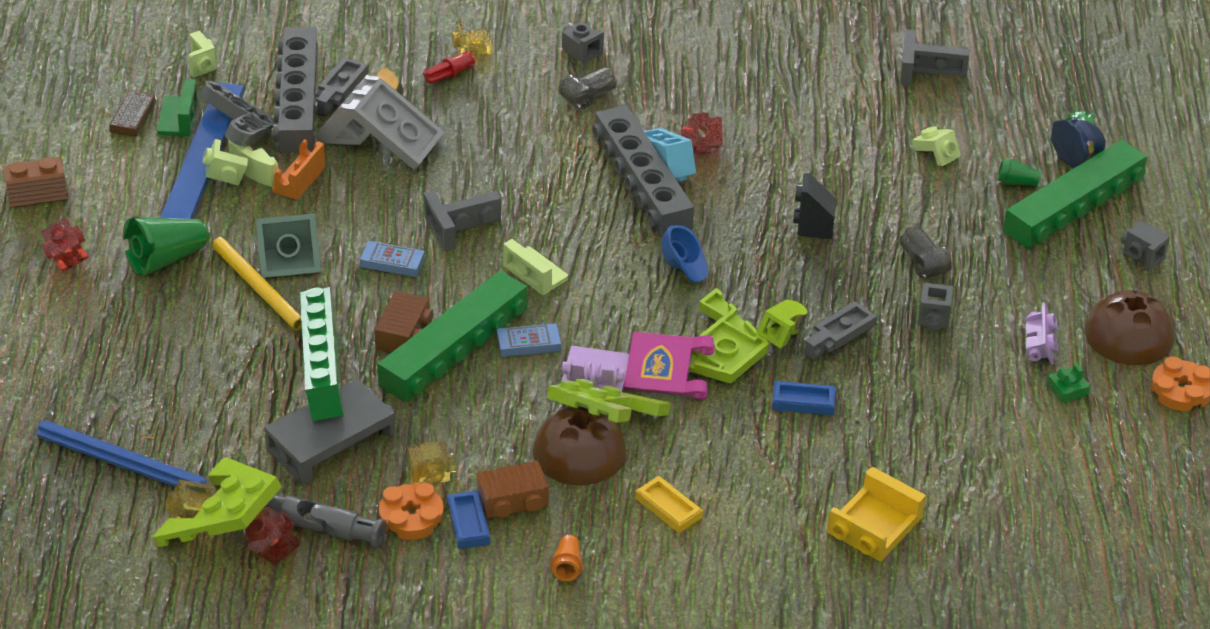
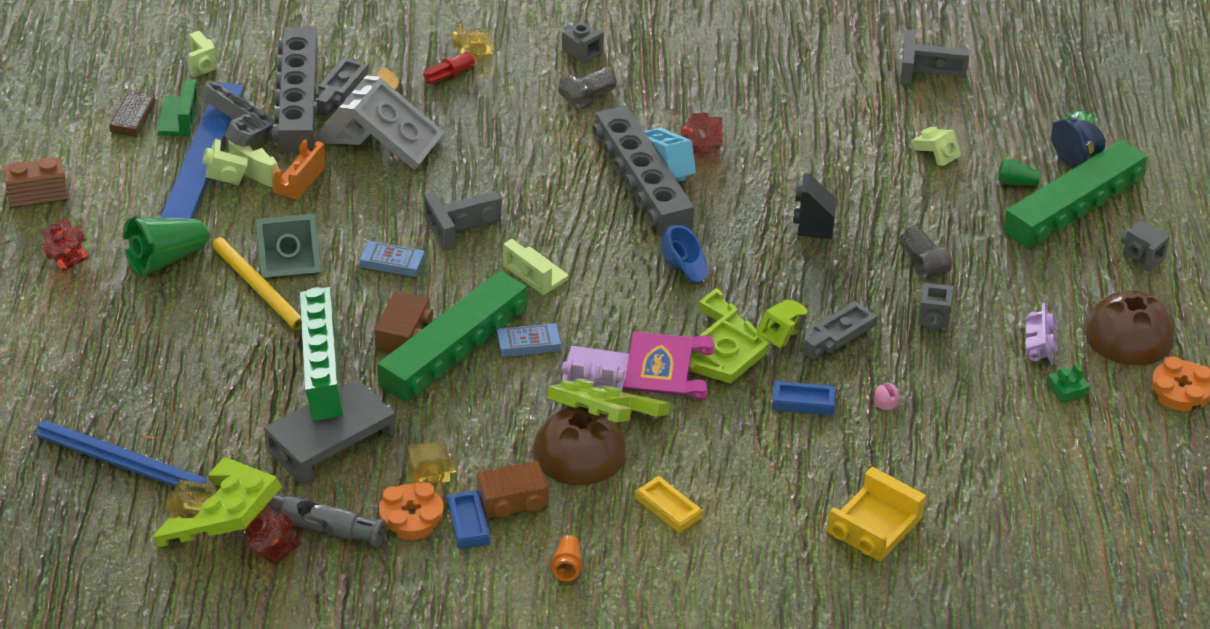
none -> bright pink hinge [874,383,899,410]

